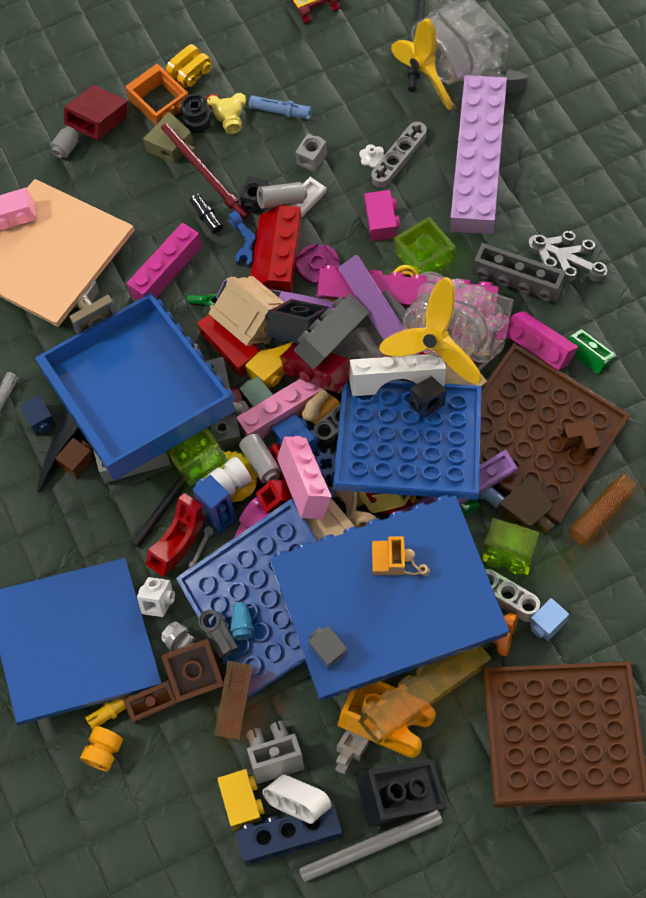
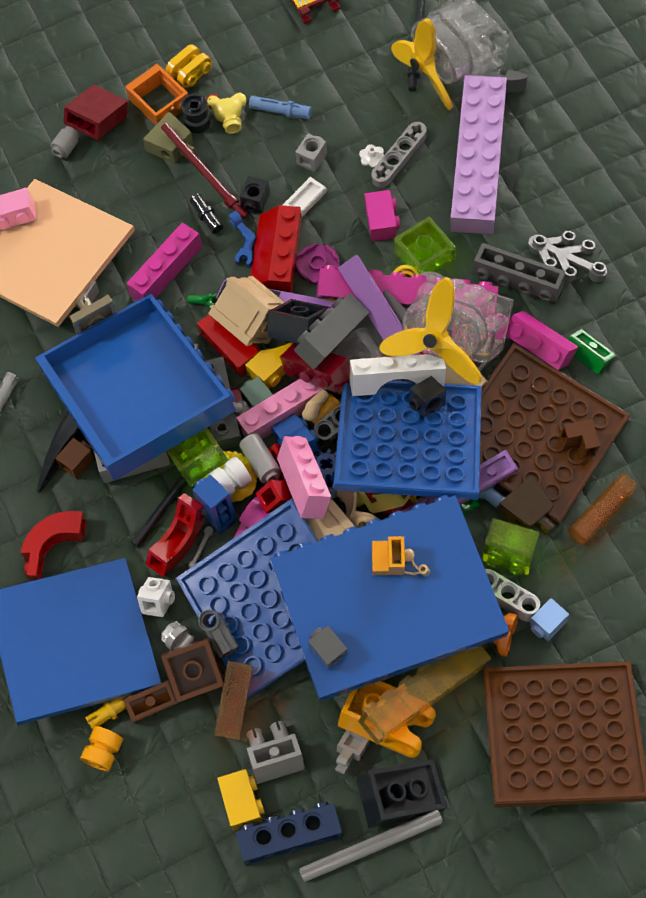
dark blue brick [19,395,56,436] -> none
dark azure cone [230,602,254,640] -> none
light grey brick [257,182,307,209] -> none
white beam [263,775,332,823] -> none
none -> red arch [21,511,87,581]

